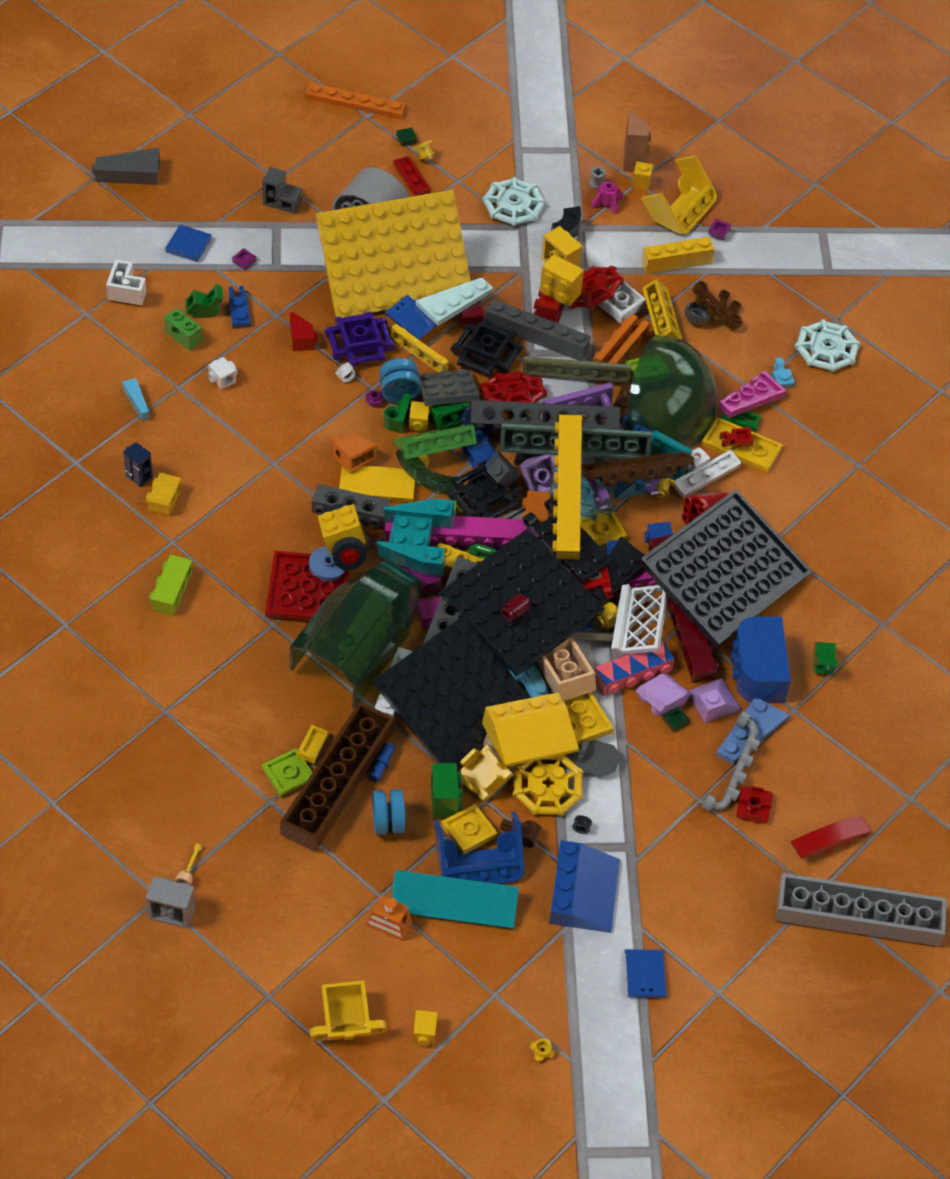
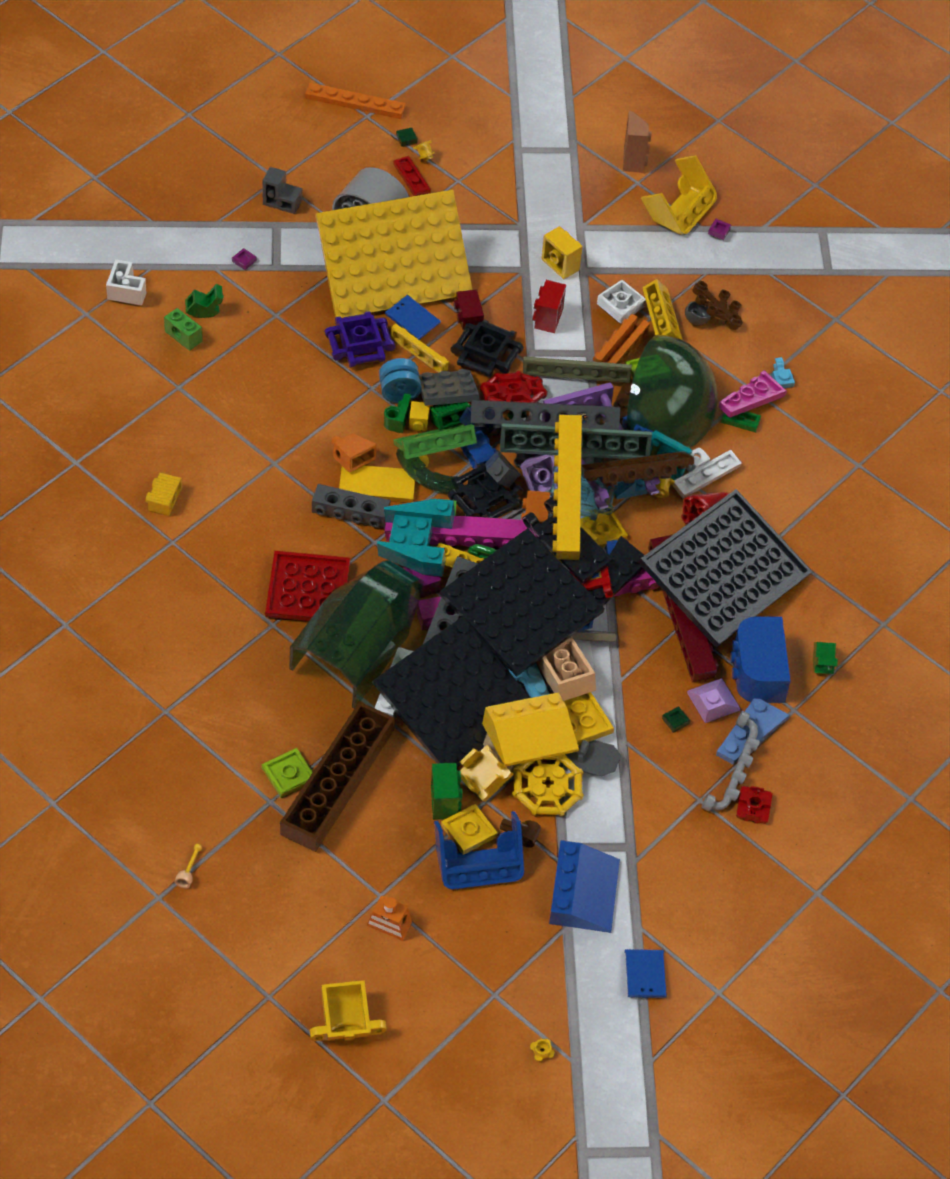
dark grey slope [92,148,160,185] -> none
medium azure piece [122,378,149,421] -> none
dark blue brick [123,442,153,487] -> none
light grey brick [146,877,196,929] -> none
lime brick [149,554,193,616] -> none
blue tile [165,224,212,262] -> none
white brick [208,357,238,390] -> none
blue hinge [228,285,251,329] -> none
red slope [290,312,318,351] -> none
yellow tile [296,724,330,764] -> none
medium blue plate [309,546,346,582] -> none
brick [318,504,367,570] -> none
white tile [335,363,355,383] -> none
magenta plate [366,390,384,407] -> none
blue pin [368,742,396,782] -> none
dark azure wheel [372,789,406,836] -> none
teal tile [392,870,519,929] -> none
yellow brick [413,1010,438,1046] -> none
light aqua wing [416,278,493,326] -> none
light aqua plate [482,177,546,227] -> none
dark grey brick [485,299,591,361] -> none
dark red brick [501,594,530,622] -> none
yellow brick [540,254,584,307] -> none
black brick [551,206,581,238] -> none
red plate [567,266,624,310] -> none
black bush [572,815,592,834] -> none
light grey bush [589,166,606,189] -> none
dark pink brick [591,182,623,214] -> none
yellow head [594,602,618,630] -> none
coral brick [594,641,674,696] -> none
white fence [611,584,668,658] -> none
yellow brick [632,161,653,190] -> none
lavender slope [635,673,691,716] -> none
yellow brick [641,237,714,274] -> none
blue brick [644,522,673,546] -> none
yellow tile [701,417,783,473] -> none
red plate [719,427,754,448] -> none
light grey brick [775,873,947,946] -> none
red slope [791,816,872,859] -> none
light aqua plate [794,319,861,373] -> none

